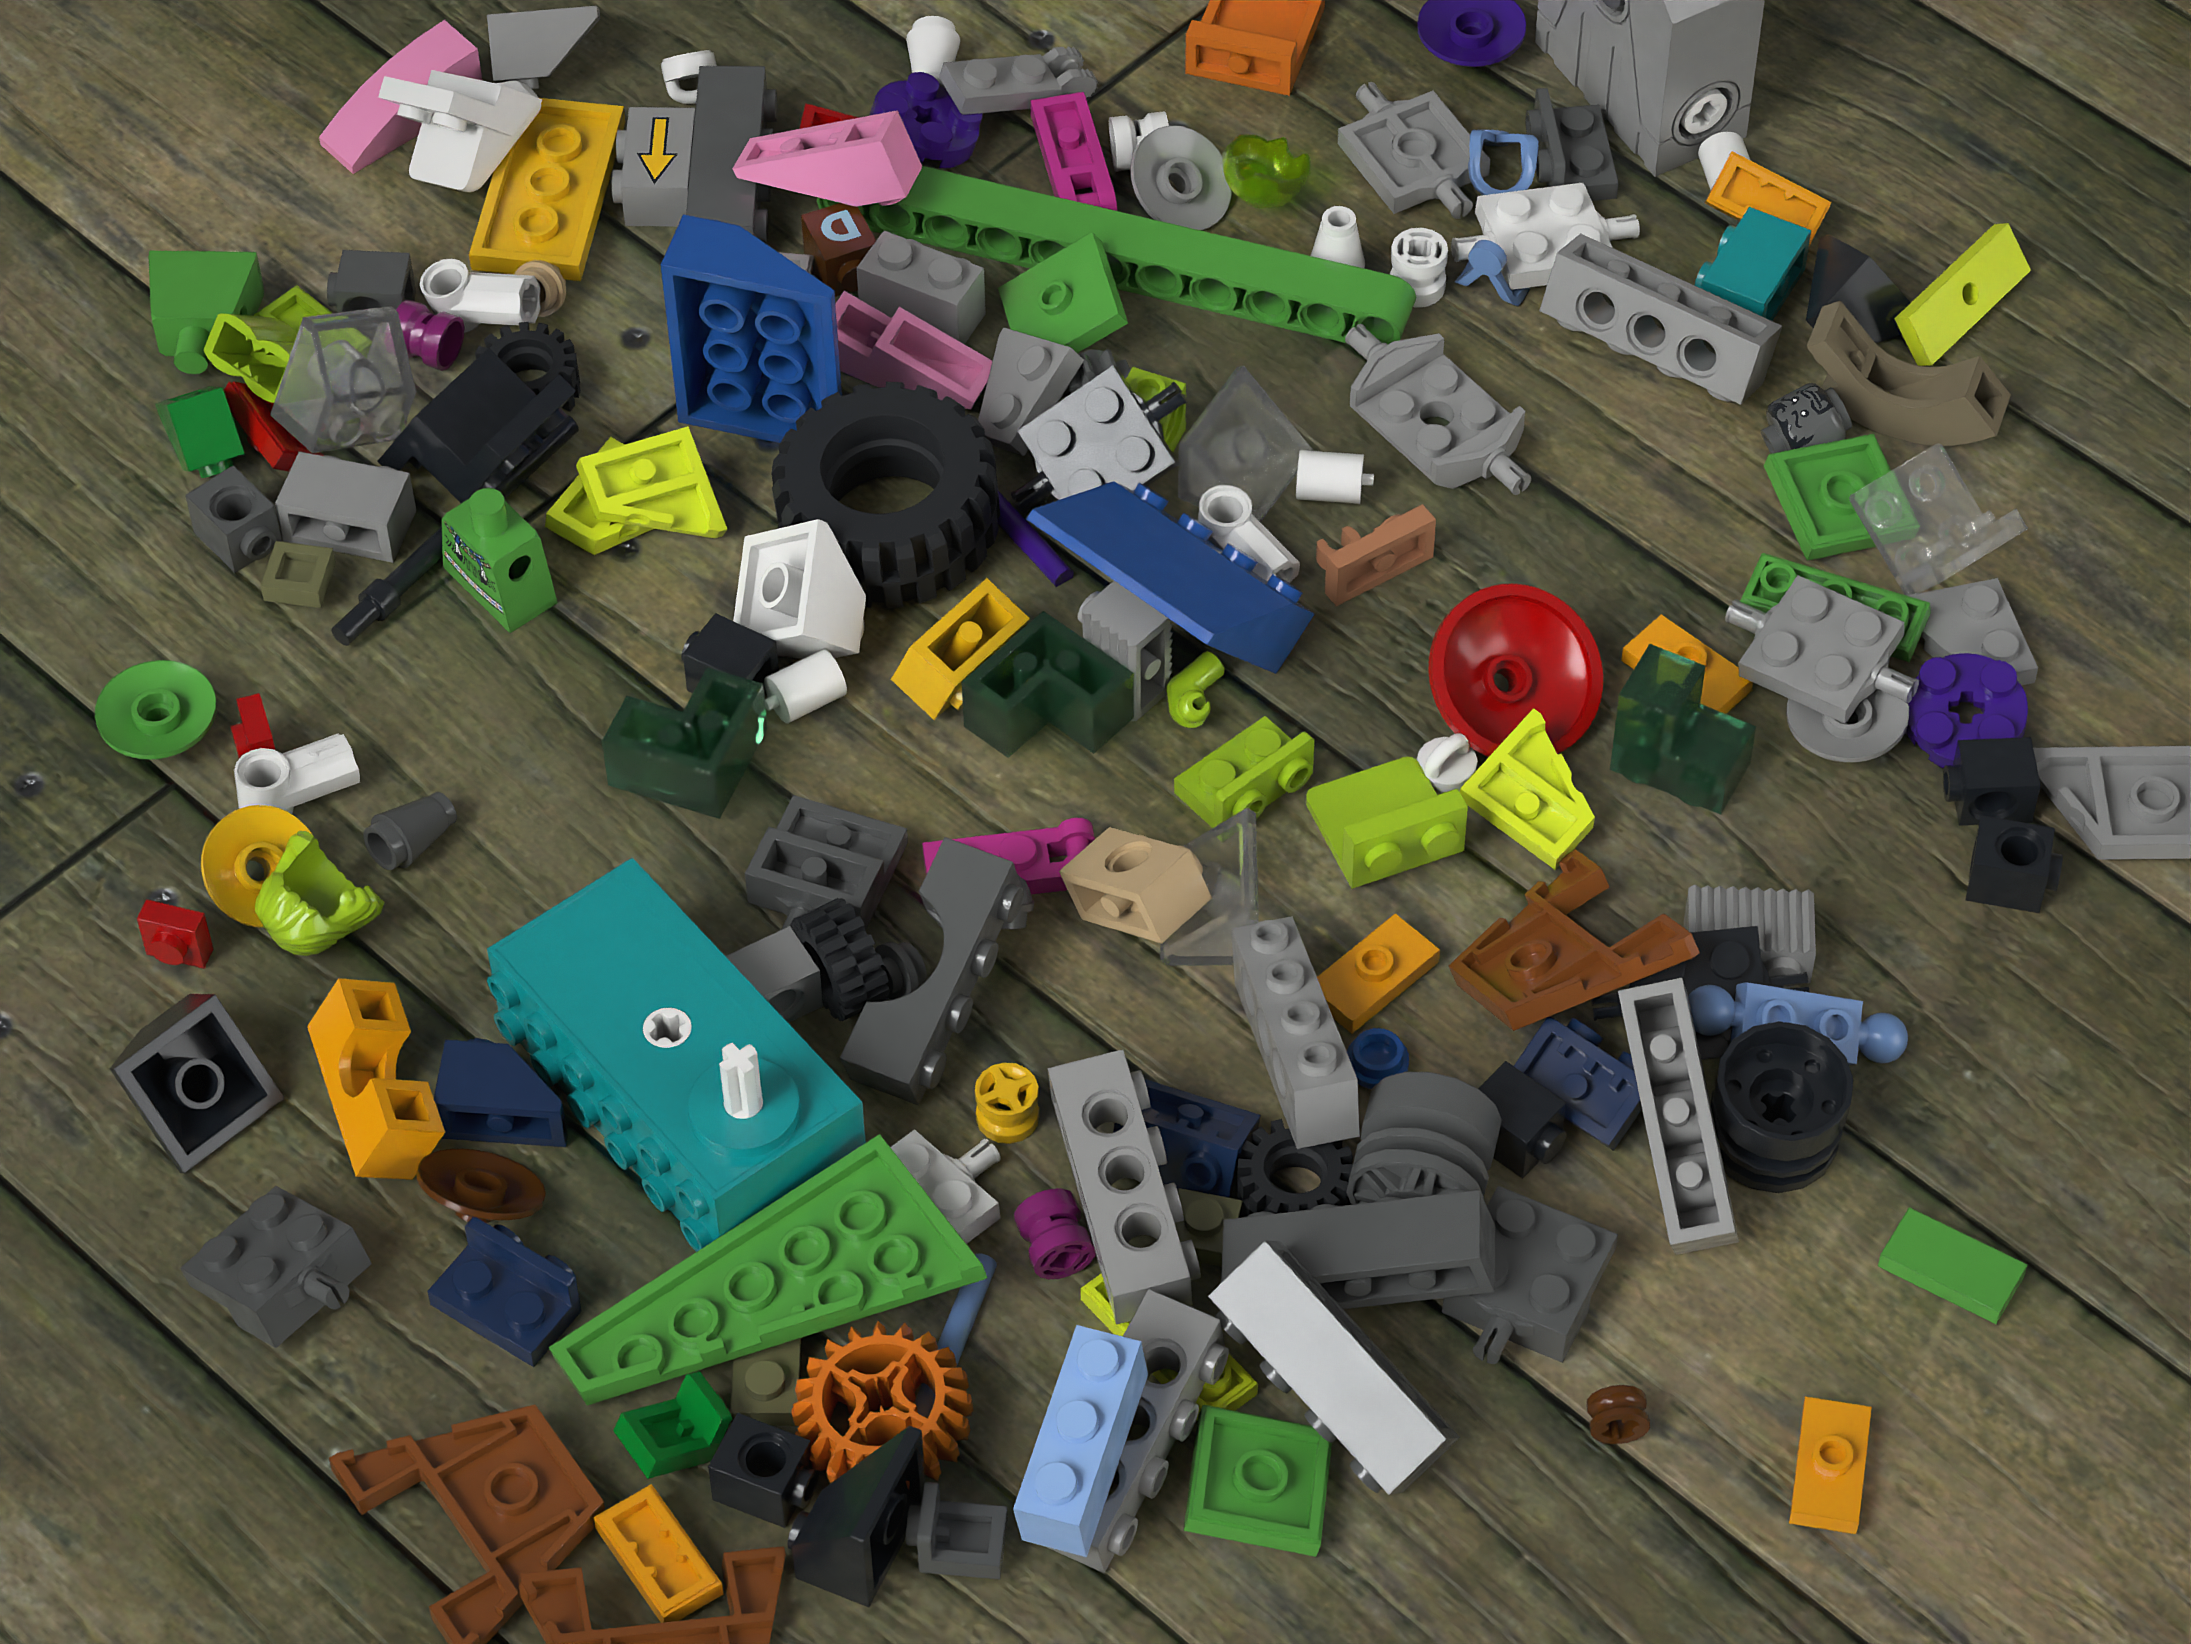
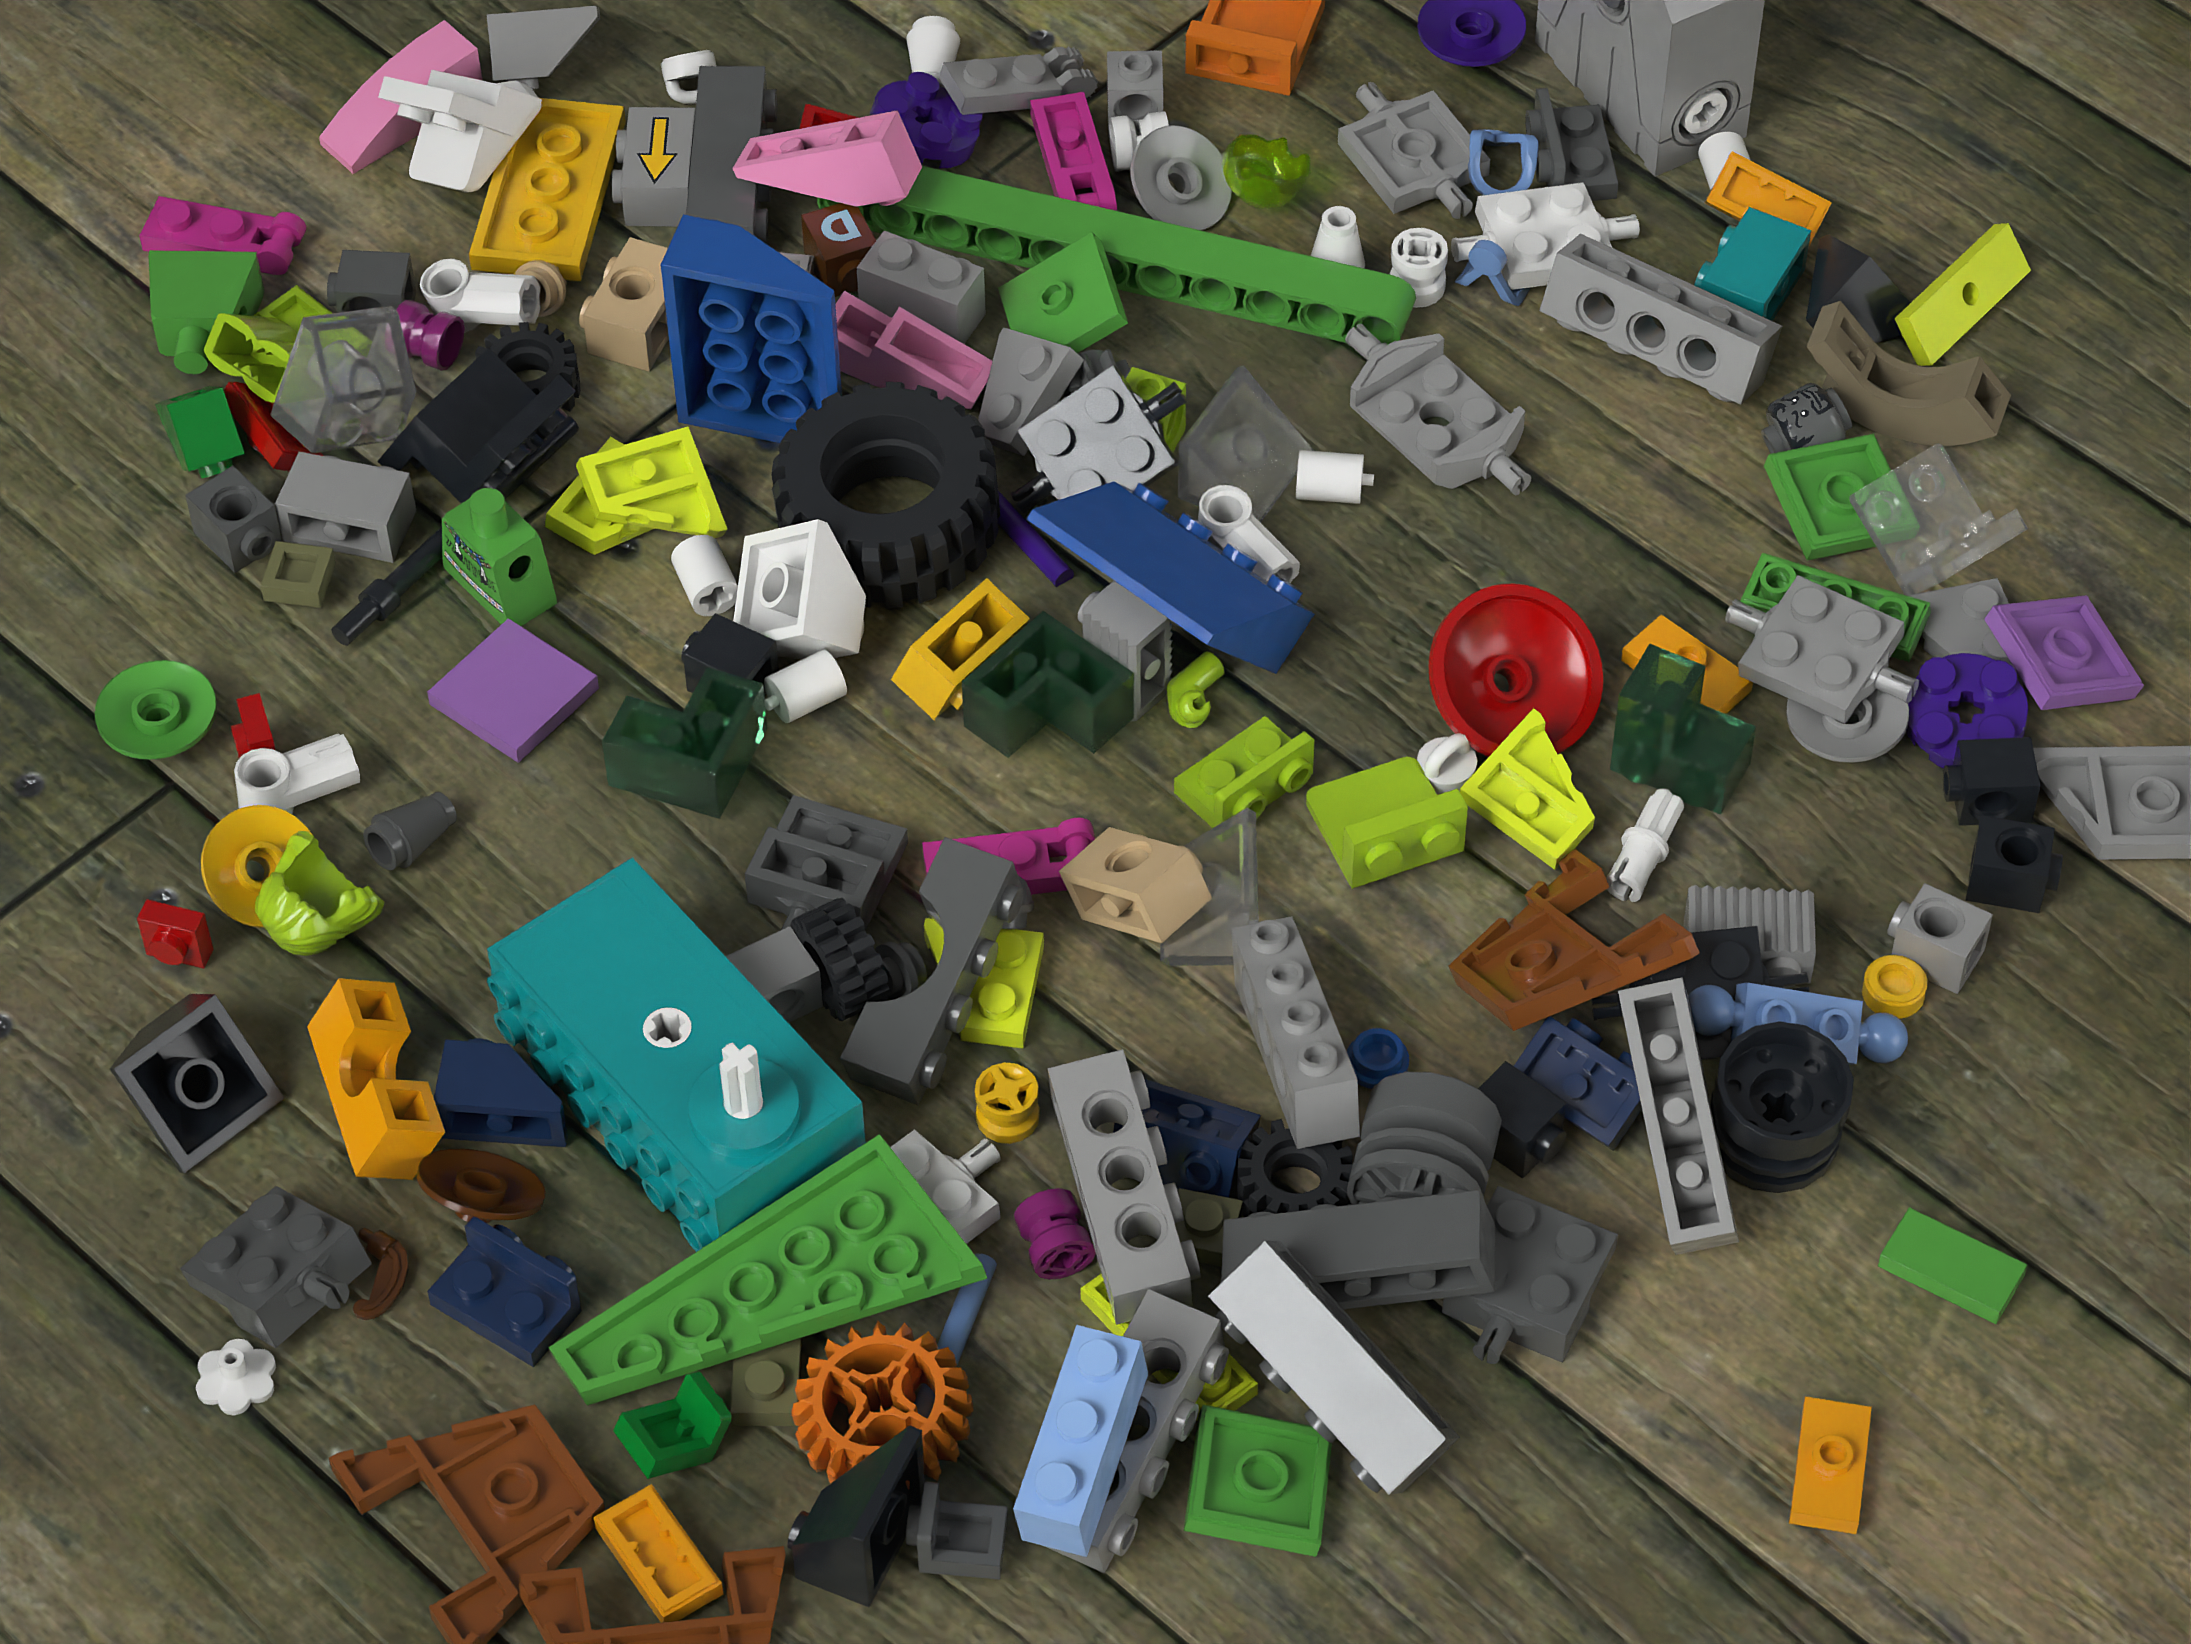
black brick [708,1413,819,1528] -> none
nougat plate [1316,504,1436,607] -> none
light orange plate [1317,913,1440,1034] -> none
reddish brown bush [1586,1385,1650,1444] -> none
none -> dark pink plate [139,196,307,275]
none -> white plant [196,1339,276,1415]
none -> reddish brown piece [353,1228,409,1320]
none -> medium lavender tile [427,618,599,763]
none -> tan brick [579,237,669,372]
none -> white piece [671,535,738,616]
none -> neon yellow wing [924,918,1044,1049]
none -> light grey brick [1107,51,1163,138]
none -> white axle [1606,788,1684,902]
none -> yellow tile [1862,955,1927,1019]
none -> light grey brick [1887,883,1993,994]
none -> medium lavender tile [1984,595,2144,710]

